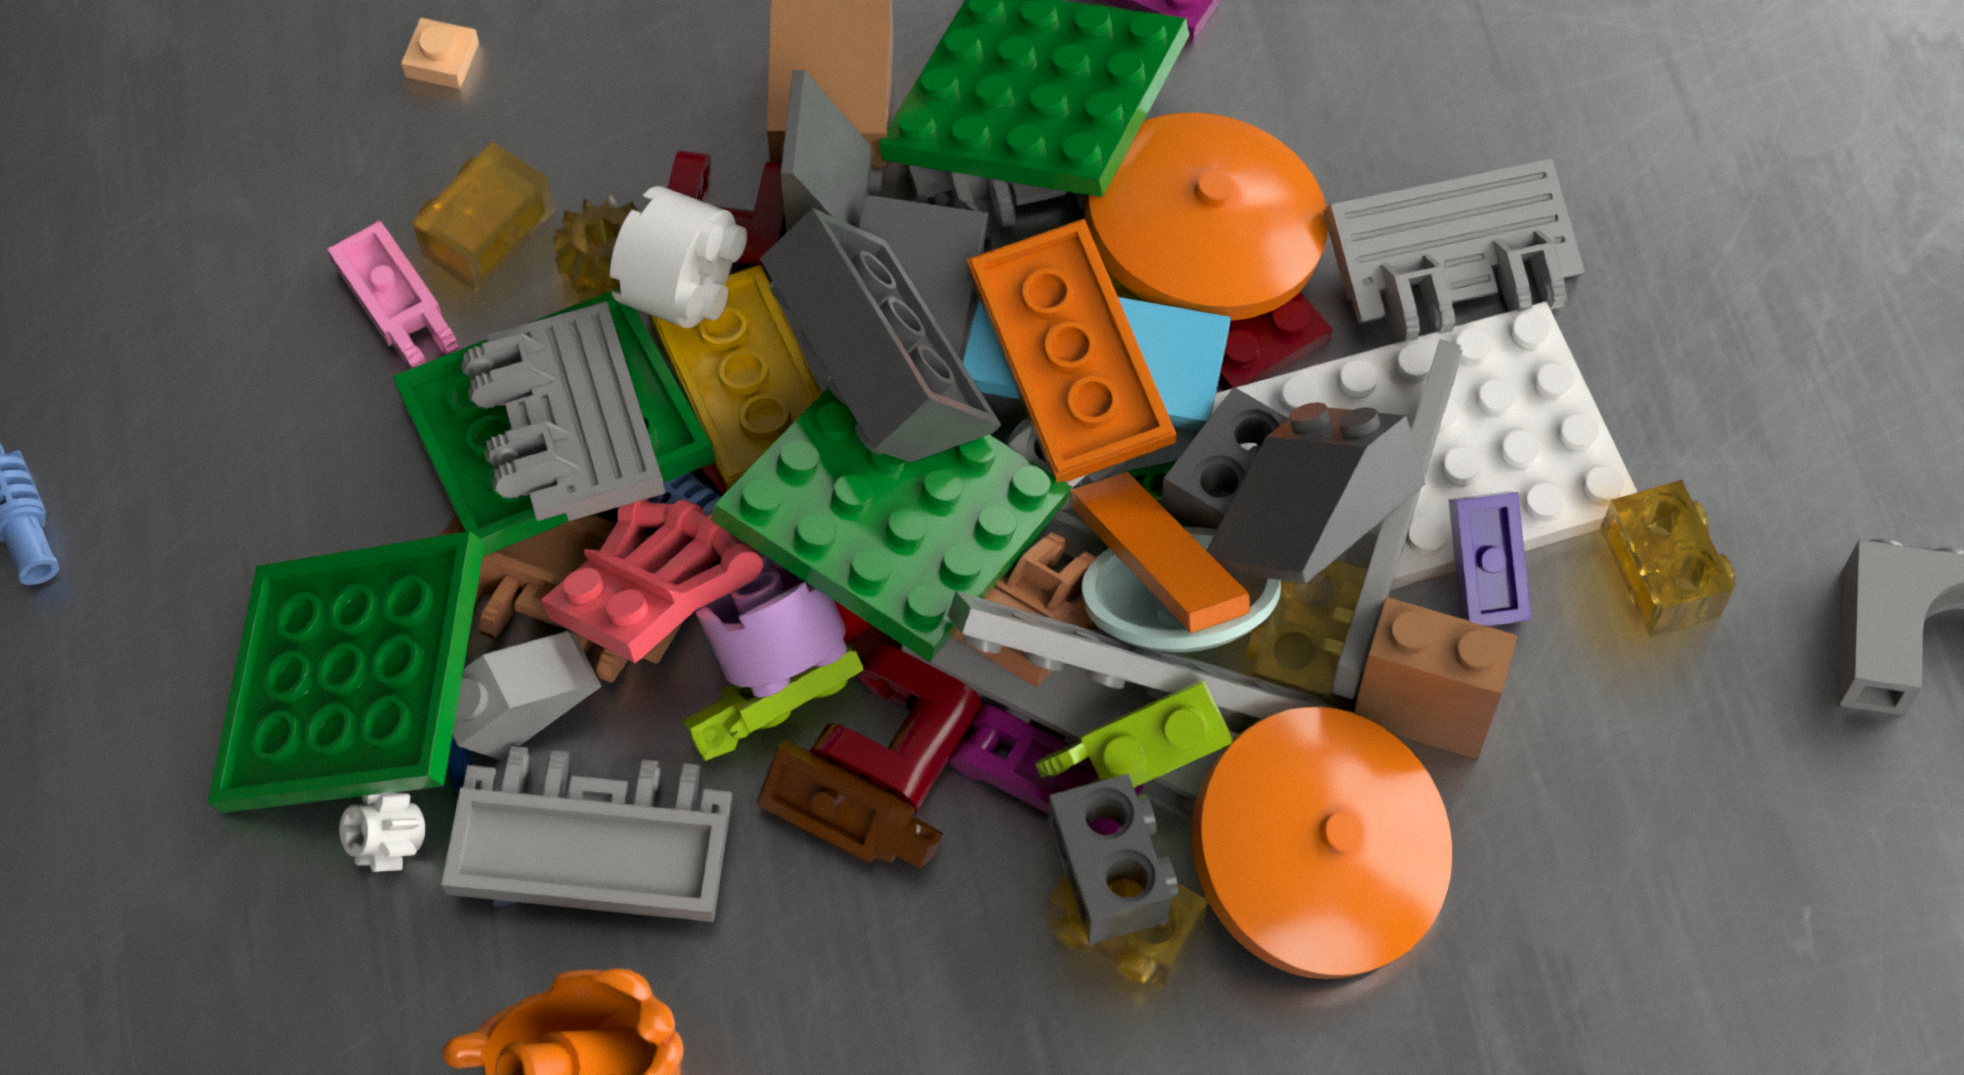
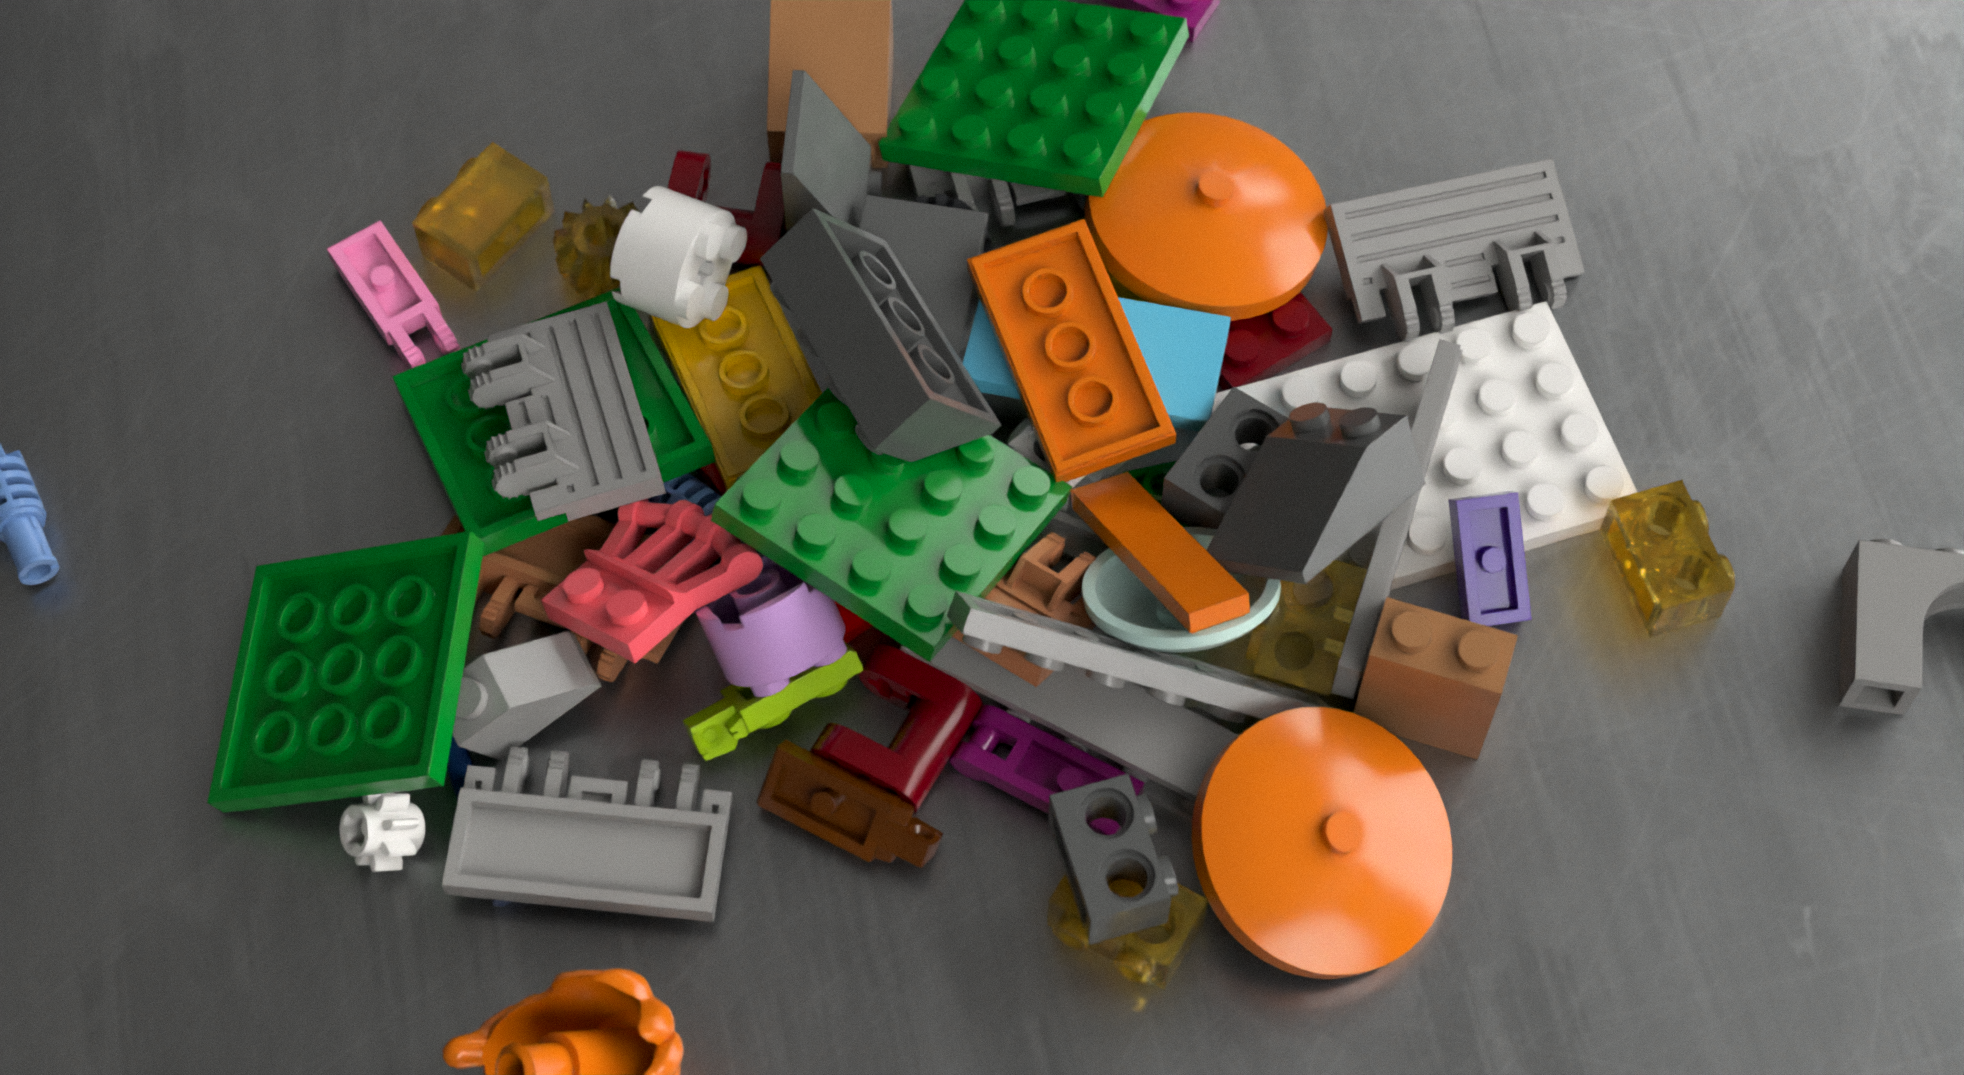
light nougat plate [401,18,479,89] -> none
lime hinge [1035,679,1233,791] -> none

